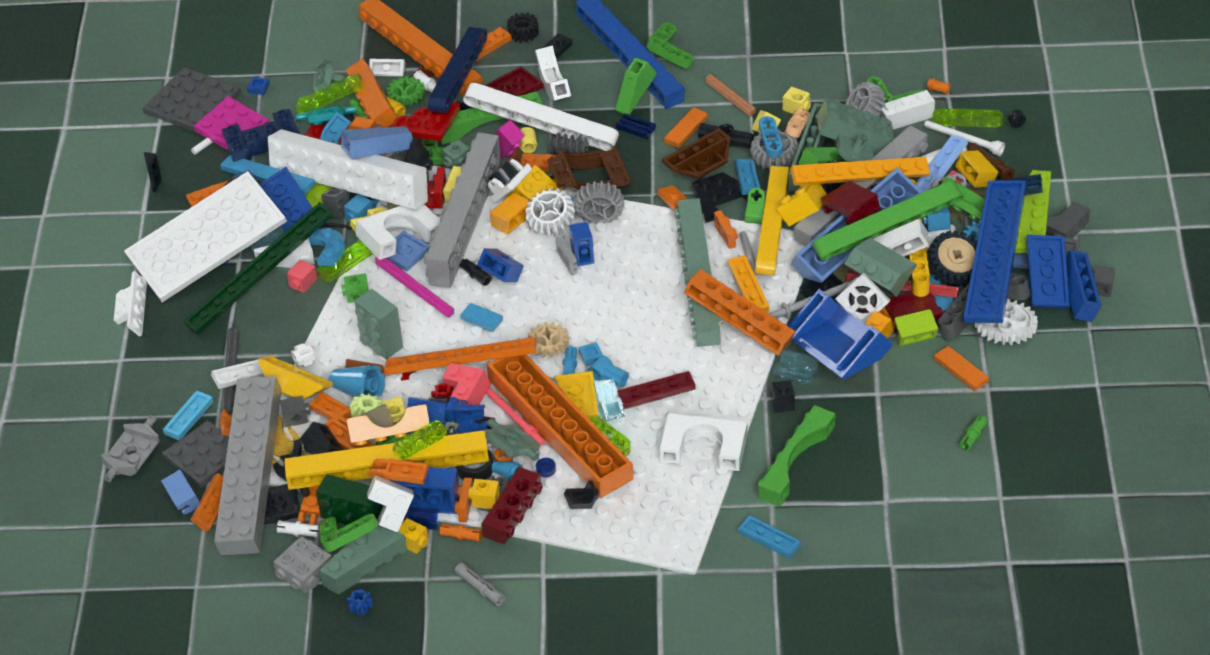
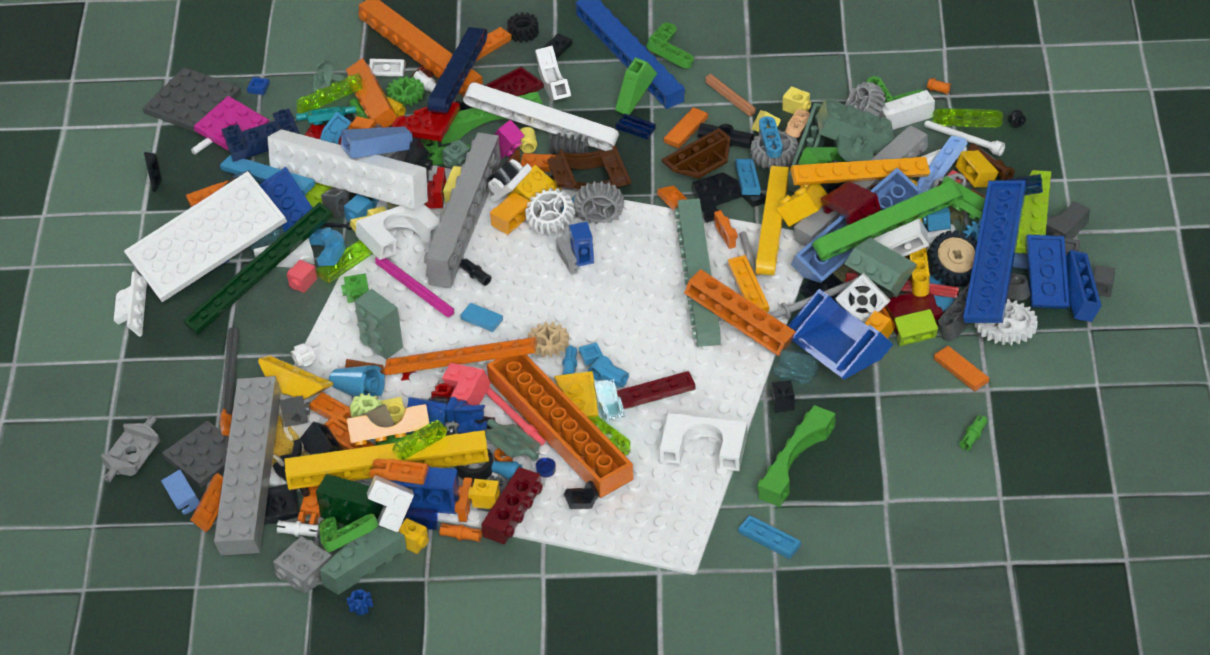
medium azure plate [163,390,214,440] -> none
white tile [211,359,265,389] -> none
medium blue tile [387,231,429,272] -> none
light grey pin [454,562,506,606] -> none
blue brick [477,248,524,282] -> none
bright green piece [745,188,766,224] -> none

